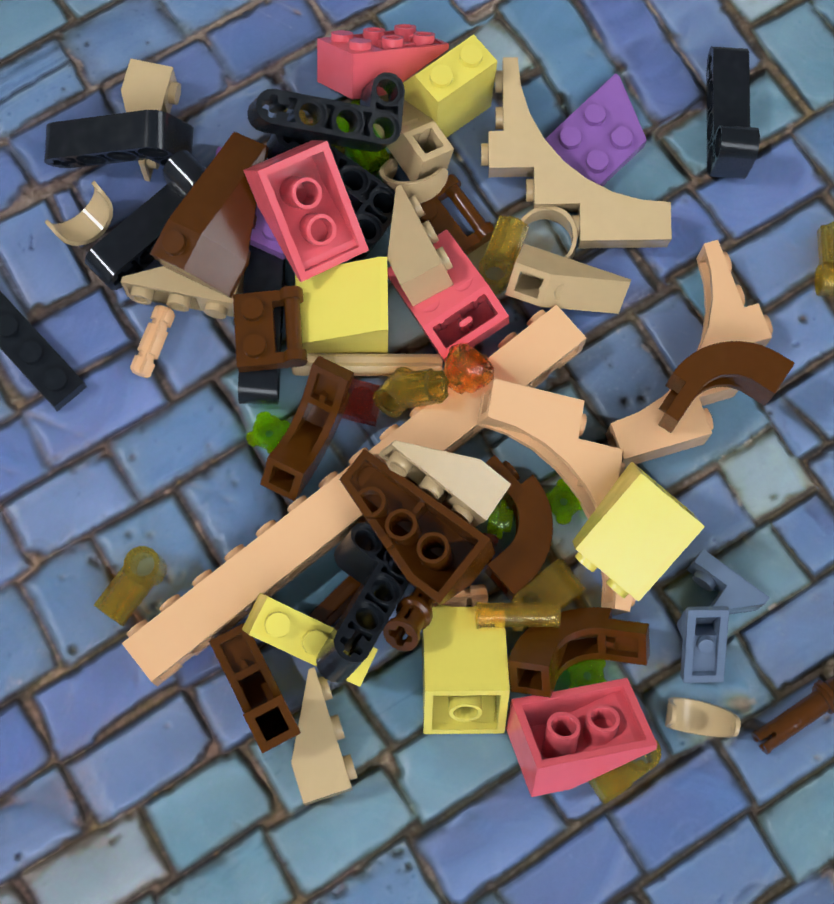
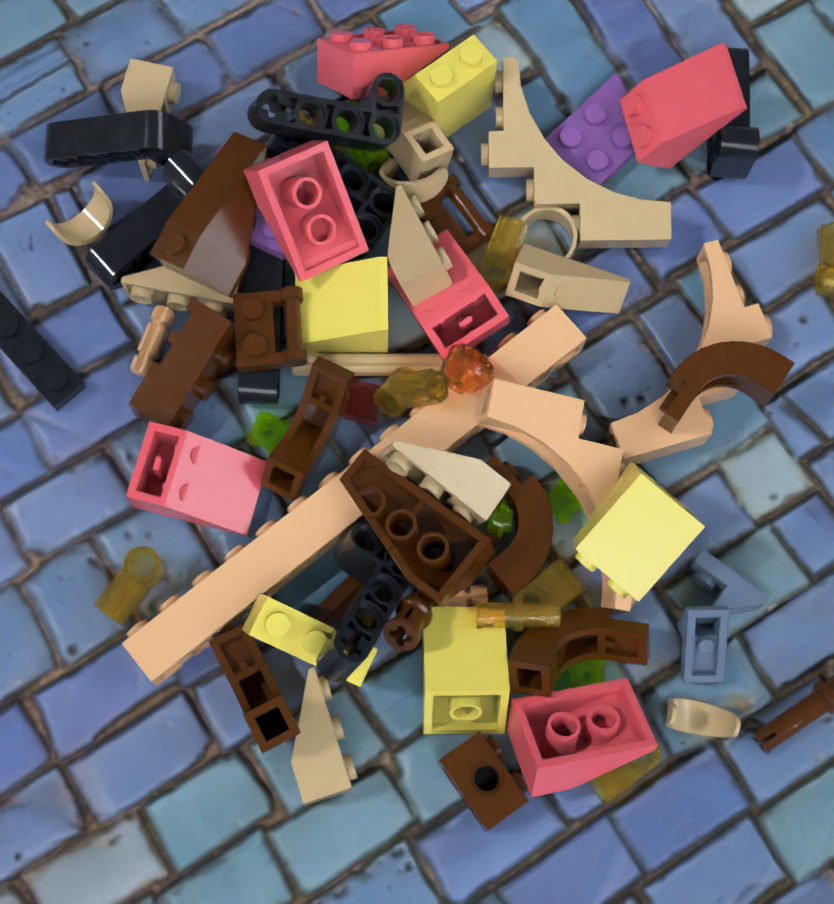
none -> coral slope [126,421,267,537]
none -> reddish brown wedge [128,297,236,430]
none -> reddish brown brick [438,731,529,832]
none -> coral slope [619,43,747,169]

